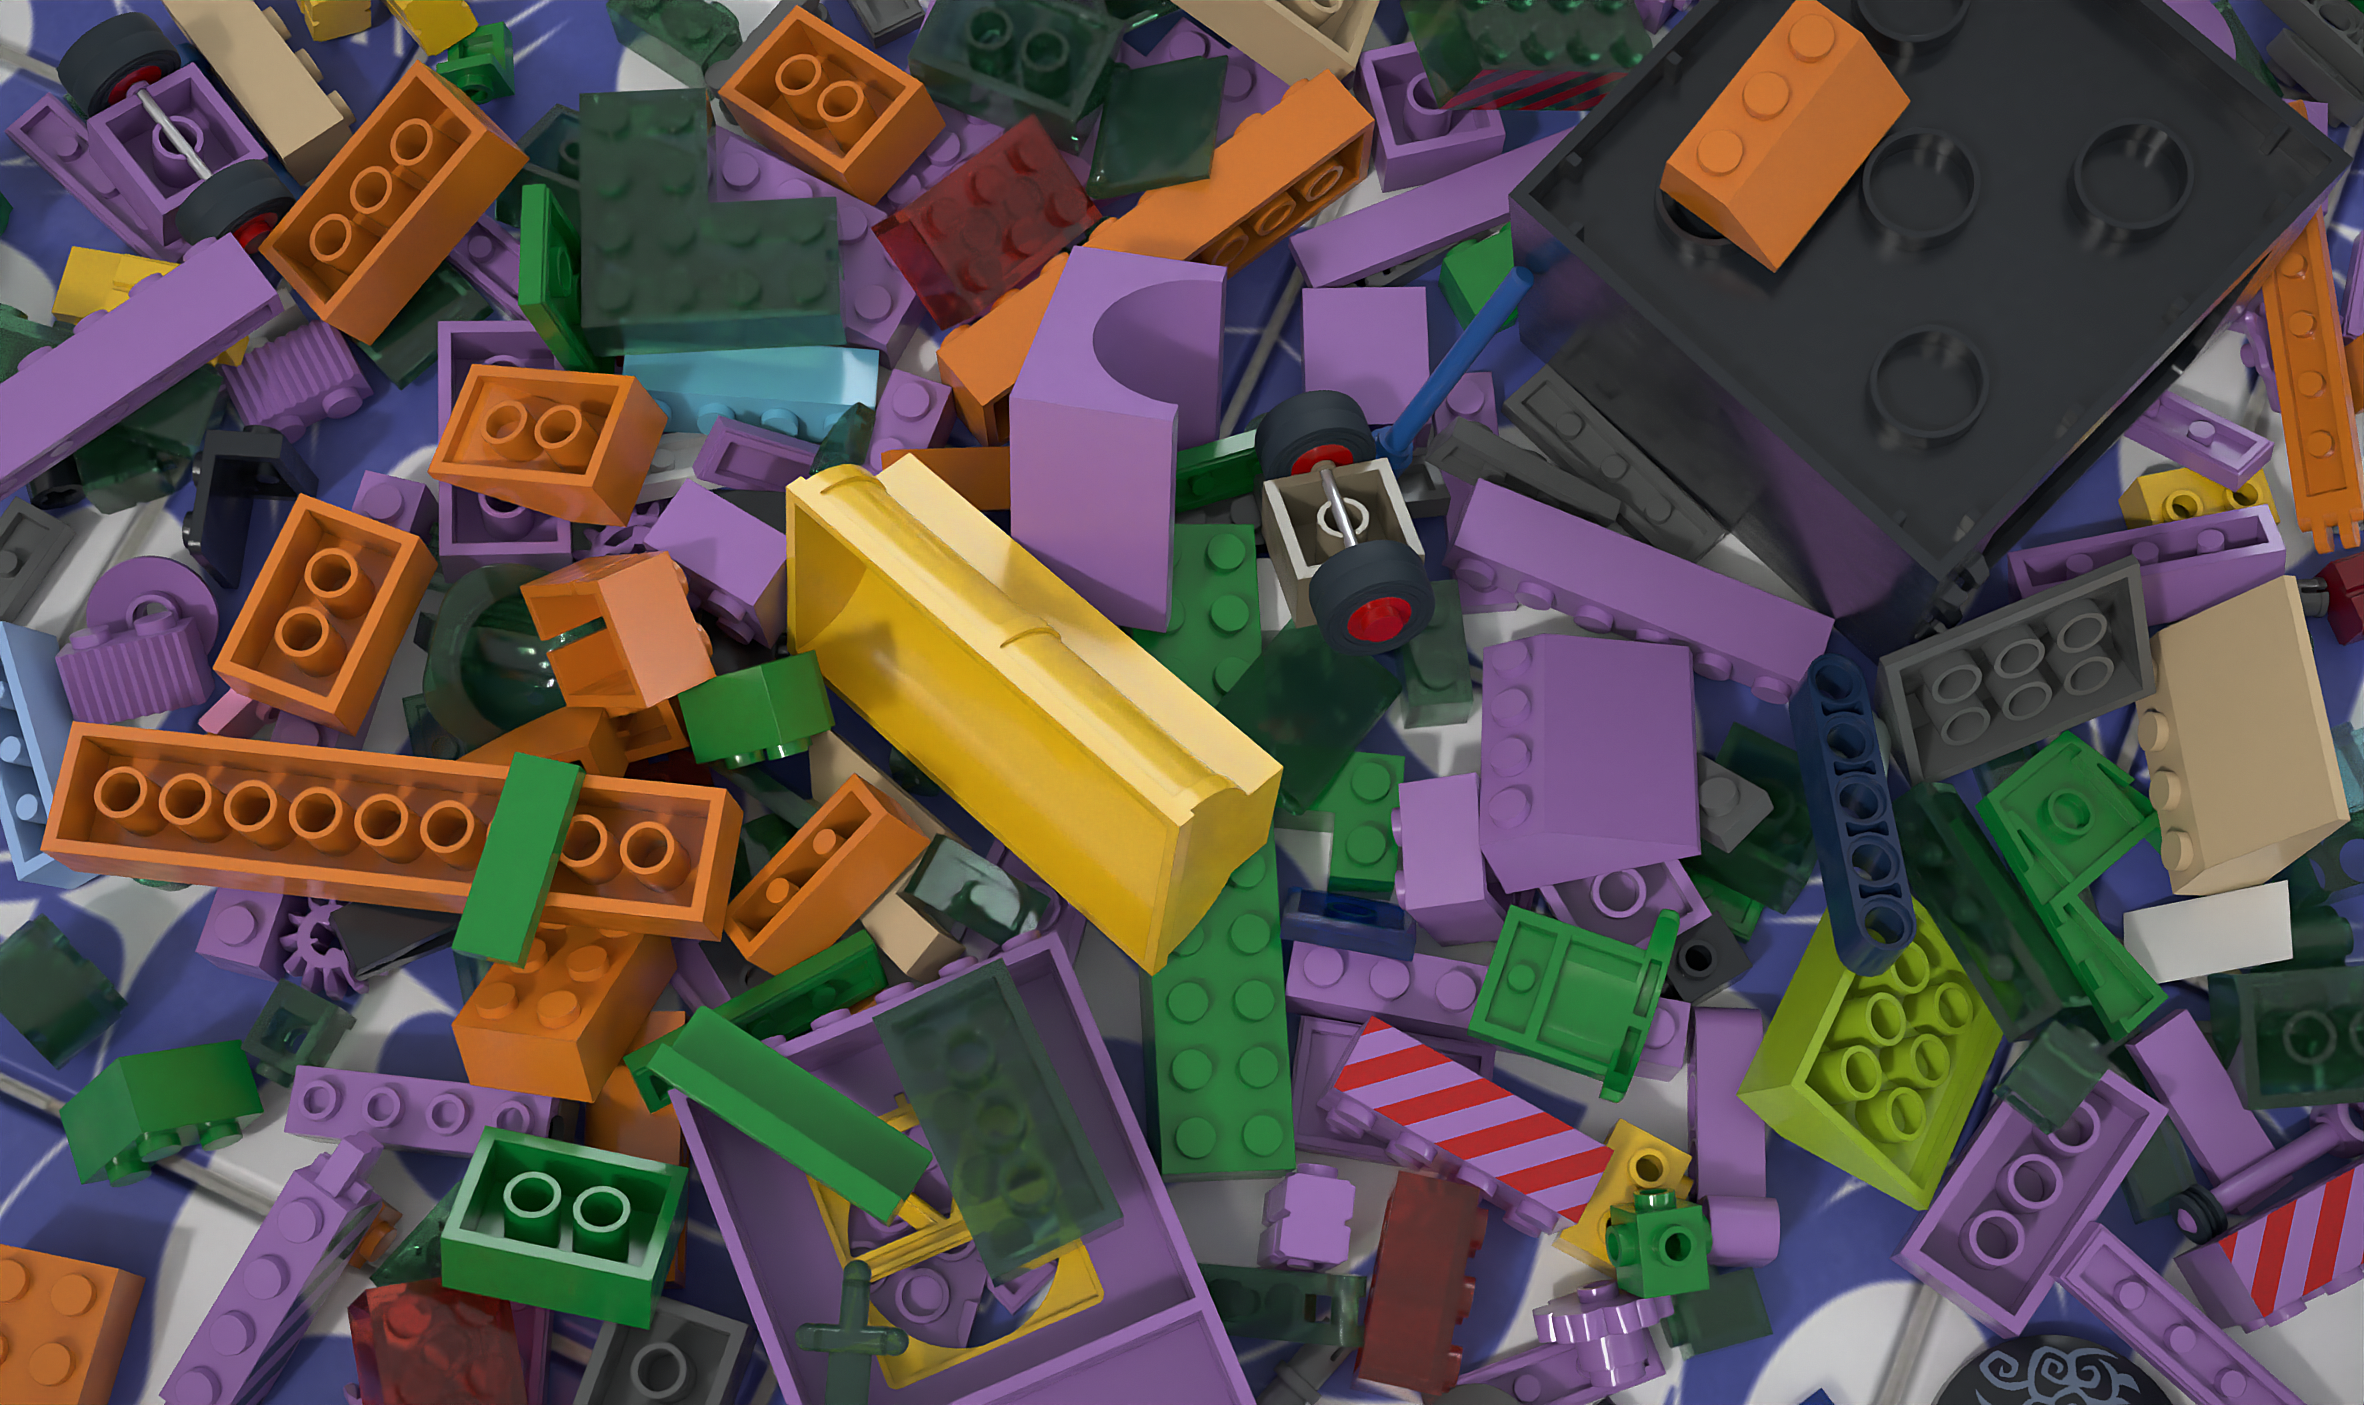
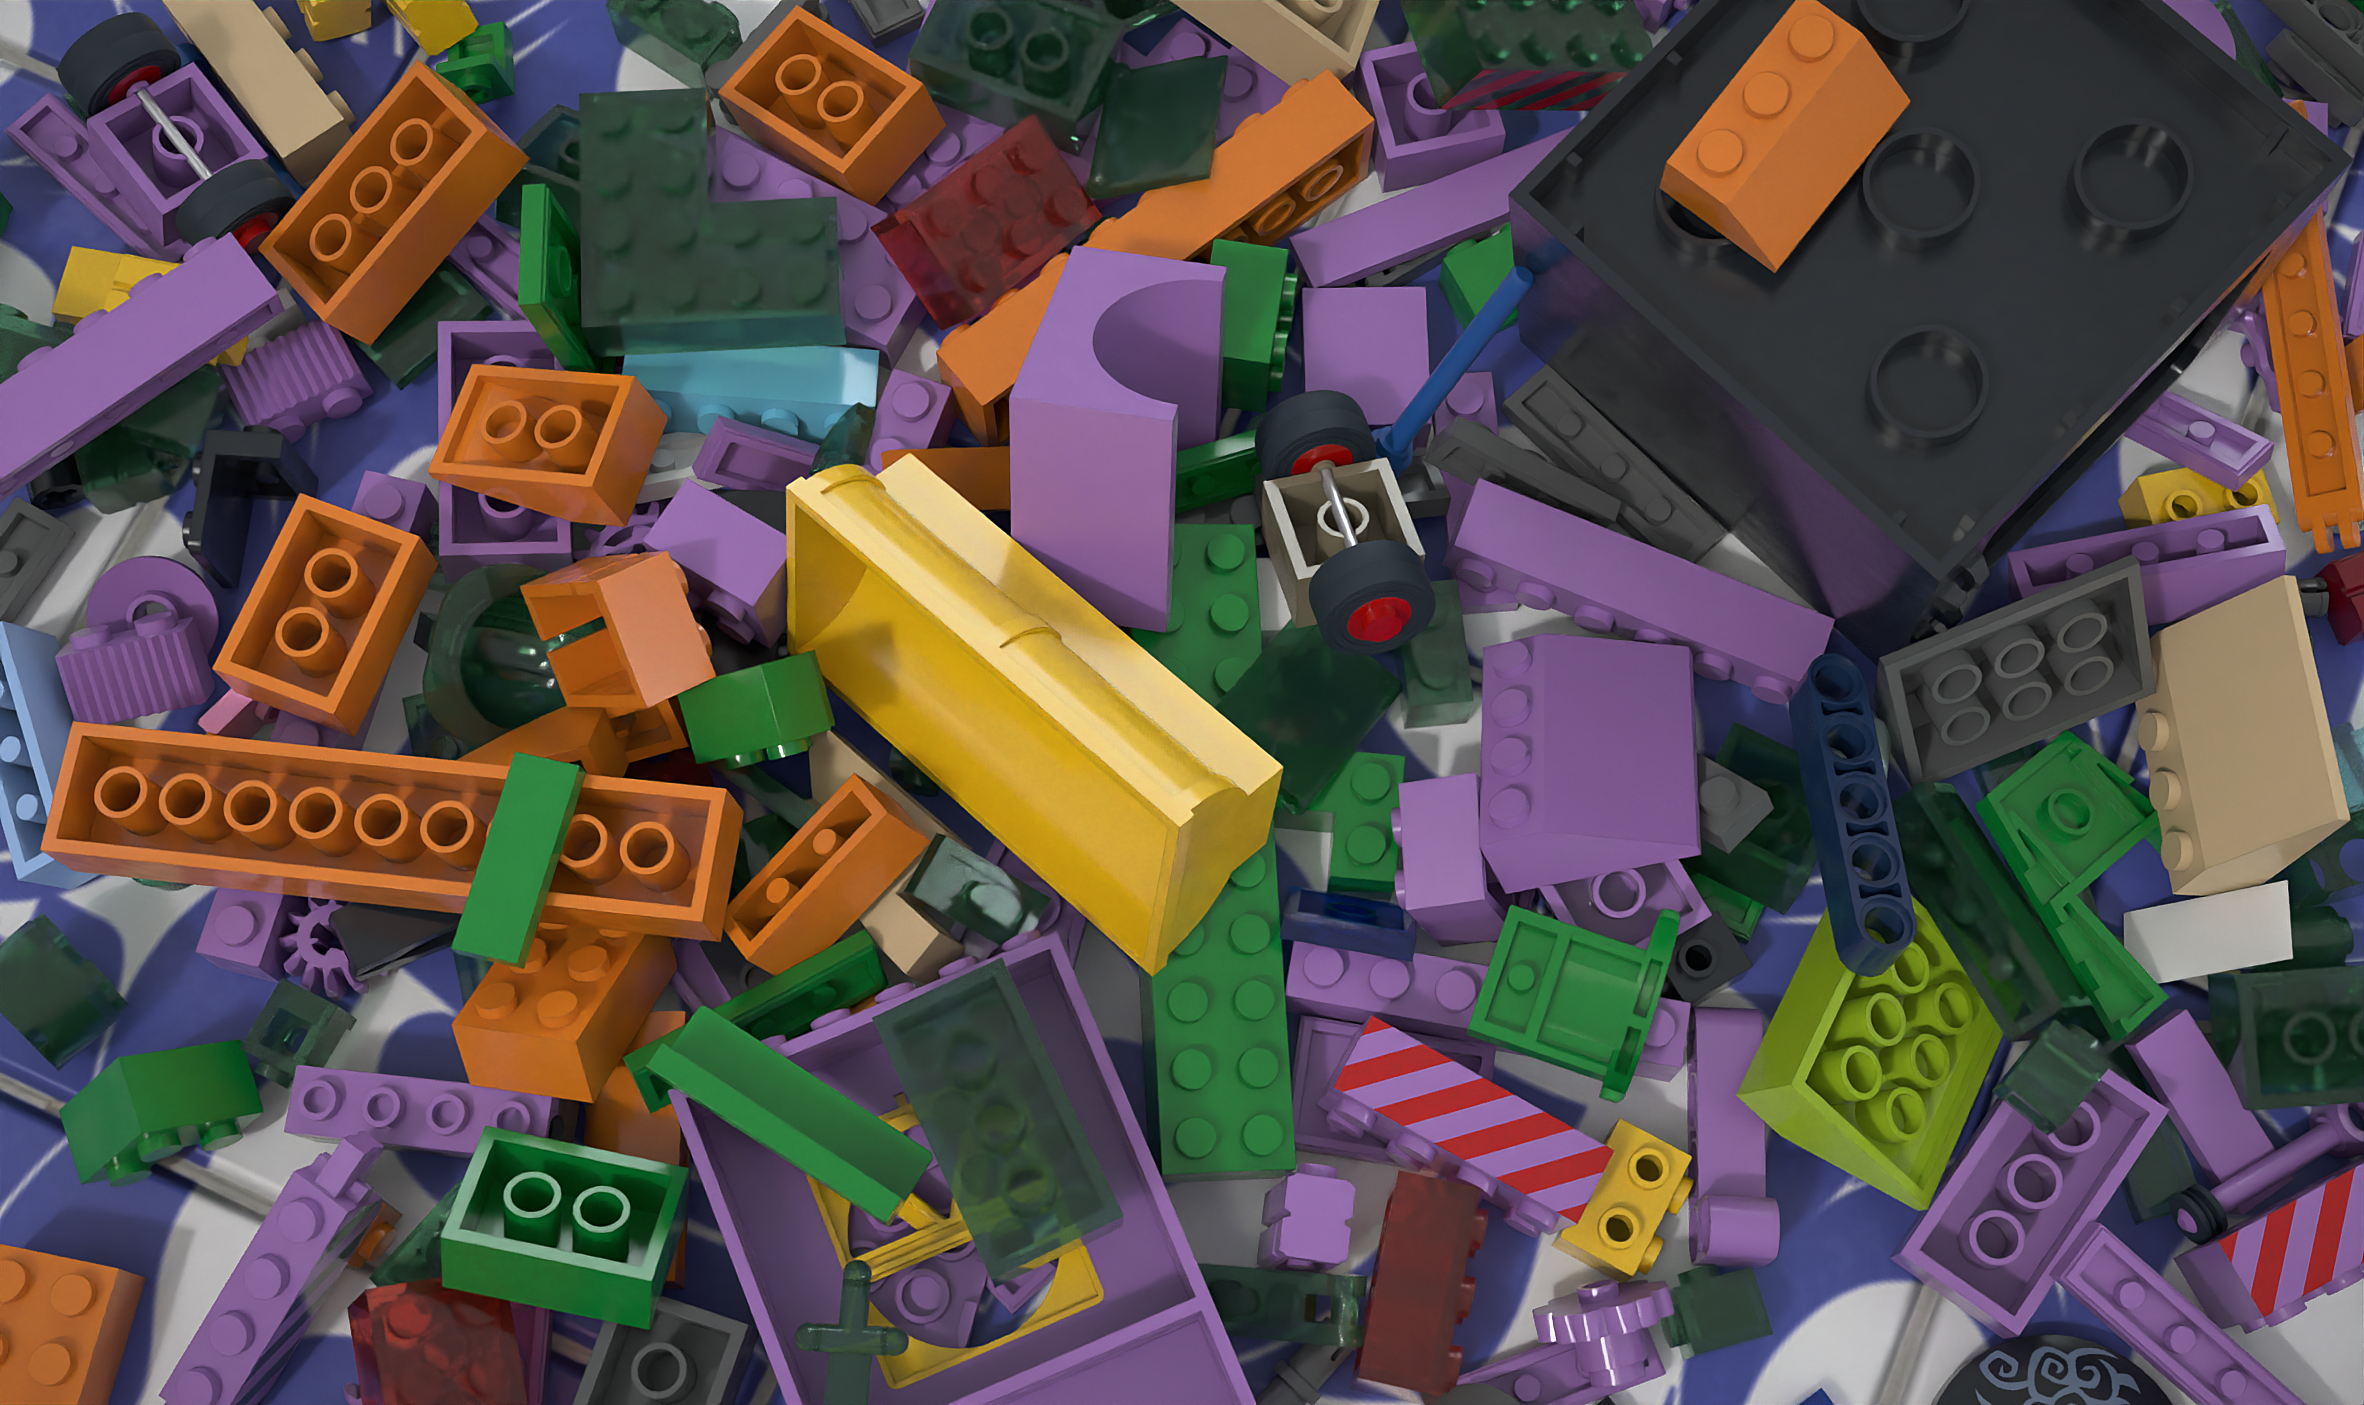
green brick [1605,1188,1712,1299] -> none
none -> green brick [1209,238,1298,414]

